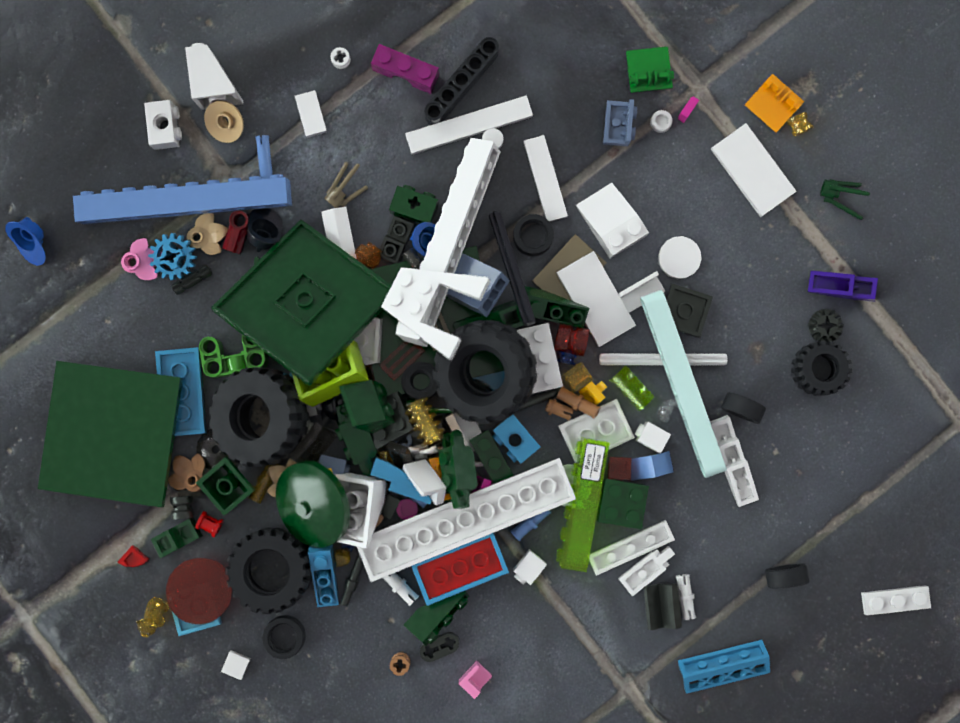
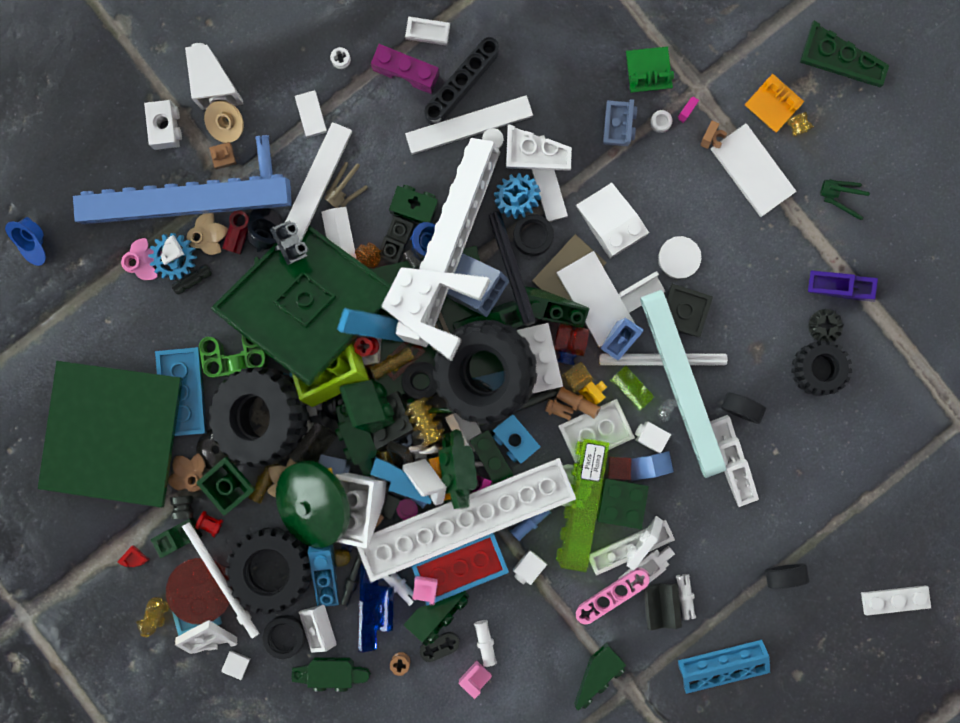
none -> white tile [161,235,185,265]
none -> white wing [175,620,237,654]
none -> white bar [182,522,259,638]
none -> medium nougat tile [209,142,237,169]
none -> black hips [270,220,308,265]
none -> white tile [285,122,352,242]
none -> dark green hinge [292,657,371,692]
none -> white slope [299,605,336,653]
none -> dark azure tile [337,308,404,342]
none -> red bush [354,336,379,357]
none -> clear blue bracket [358,564,394,653]
none -> clear yellow pin [370,347,415,380]
none -> white tile [405,17,450,46]
none -> bright pink panel [412,576,438,605]
none -> white pin [474,620,497,667]
none -> dark azure gear [494,173,541,219]
none -> white wing [506,124,572,171]
none -> dark green slope [574,642,626,710]
none -> bright pink beam [576,568,650,624]
none -> medium blue slope [601,318,643,361]
none -> white wing [627,516,663,570]
none -> medium nougat tile [700,120,727,149]
none -> dark green wing [800,20,889,88]

